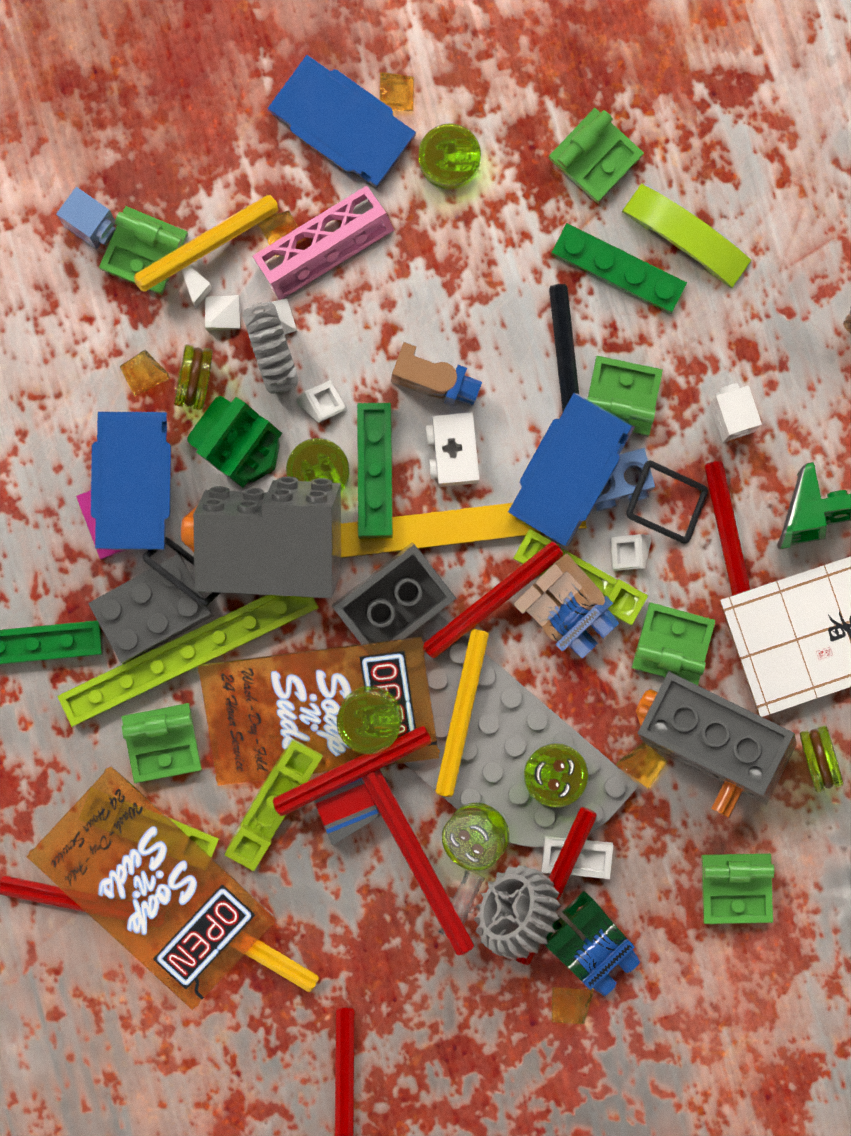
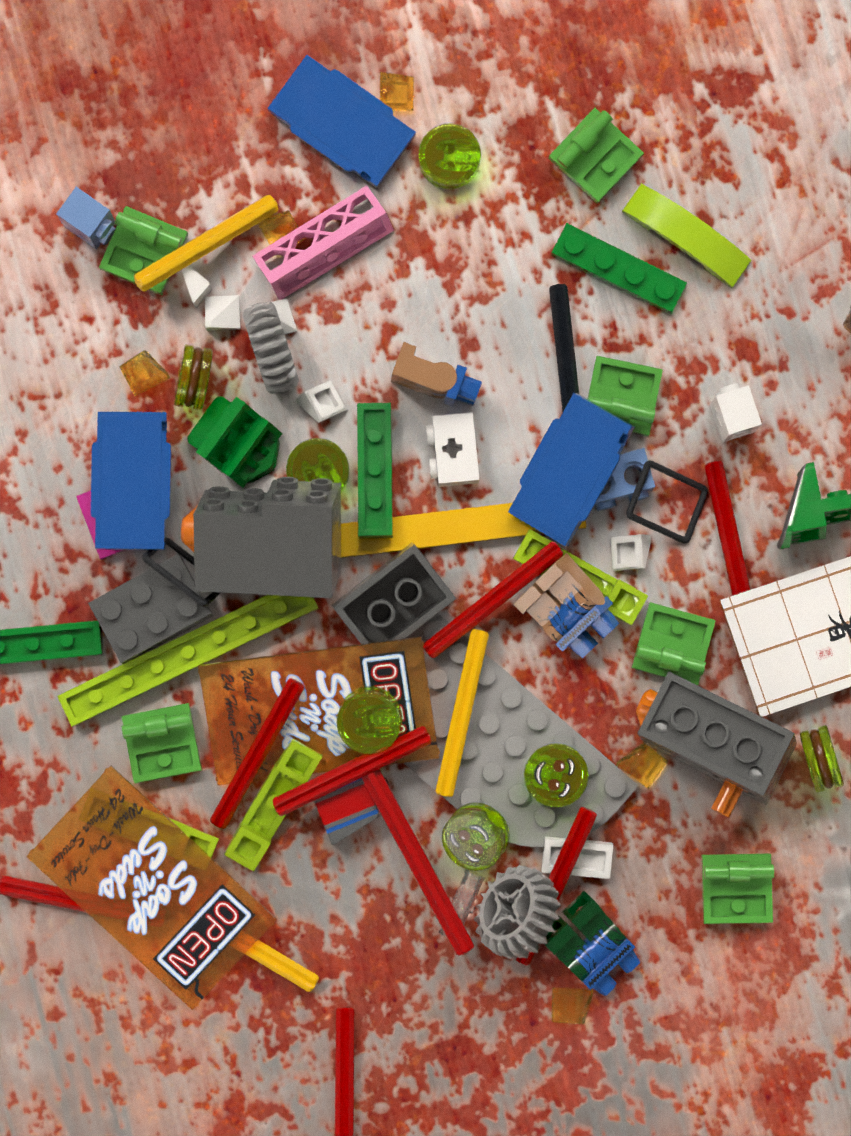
none -> red axle [210,678,304,829]

